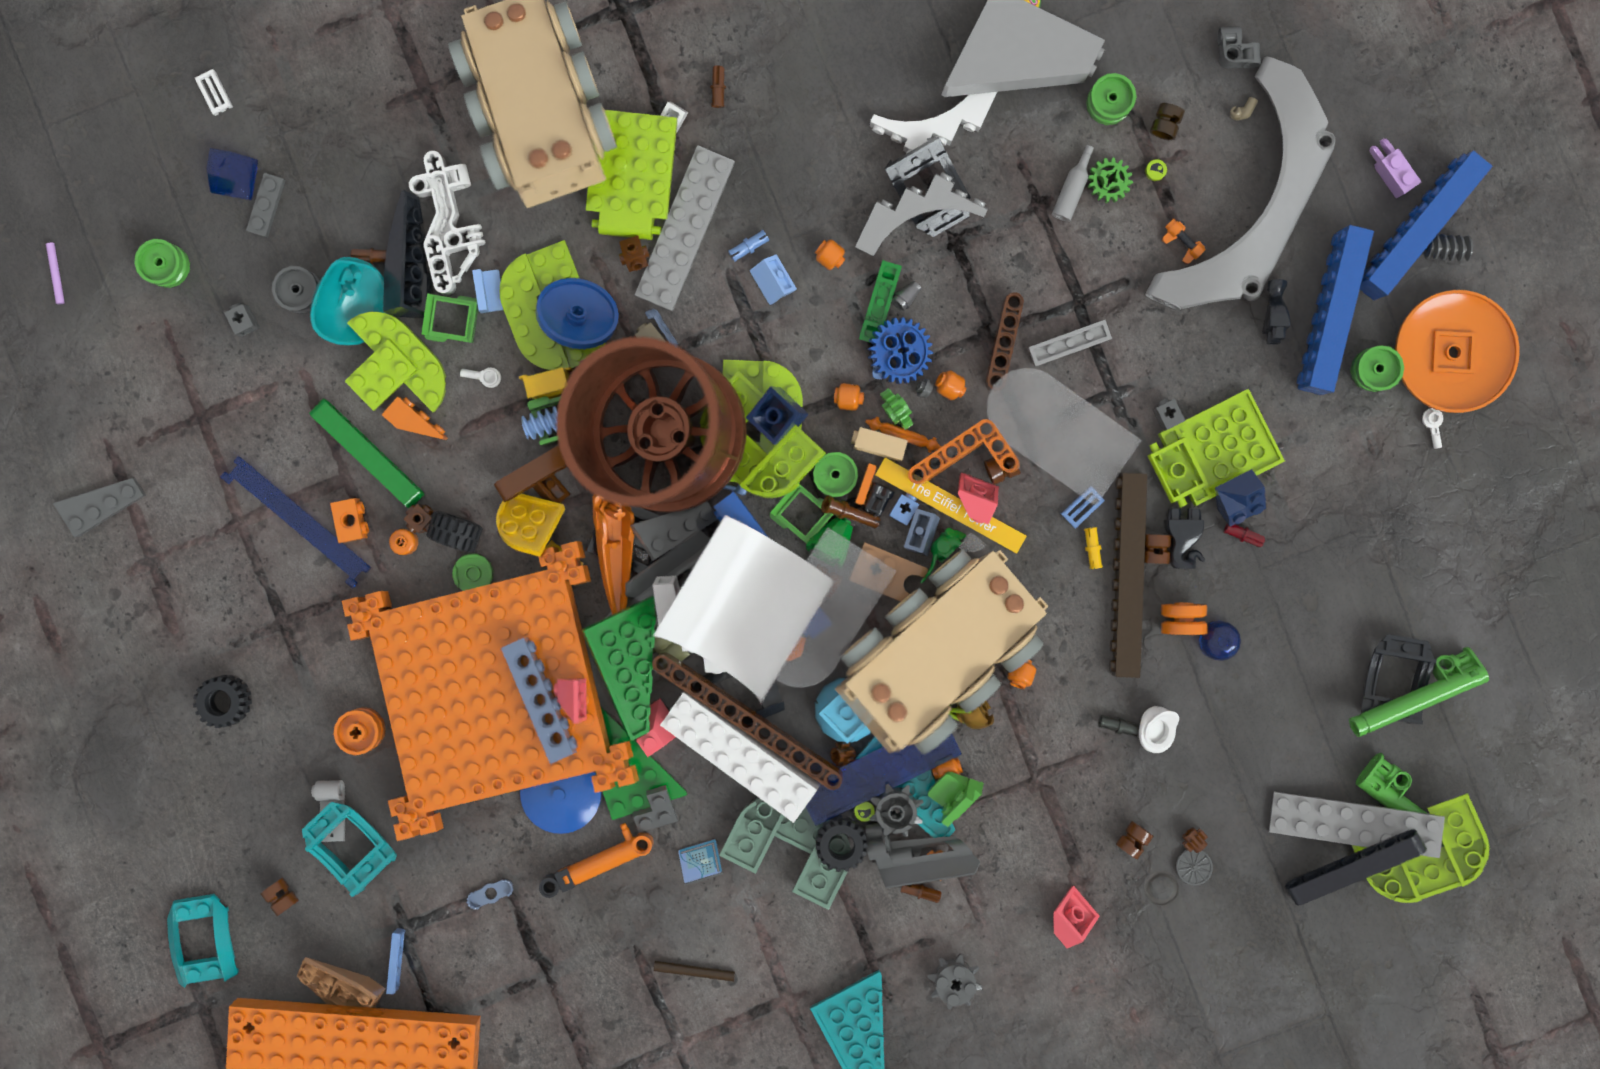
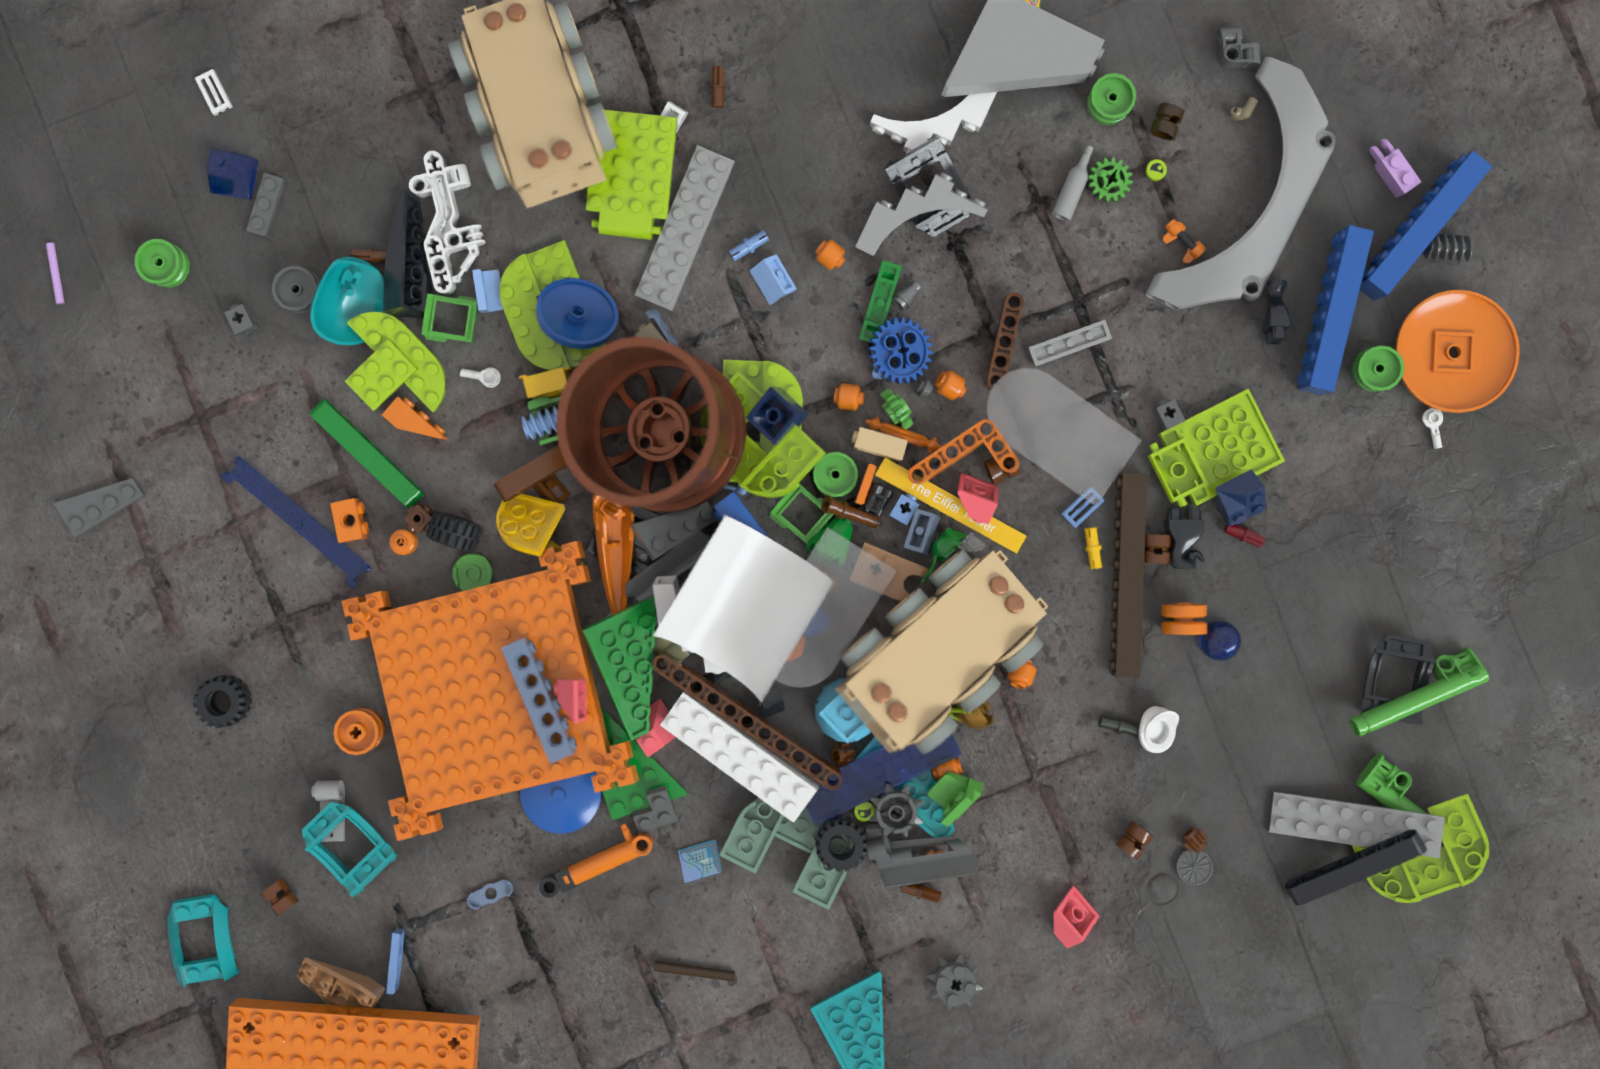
reddish brown brick [619,236,650,272] -> none

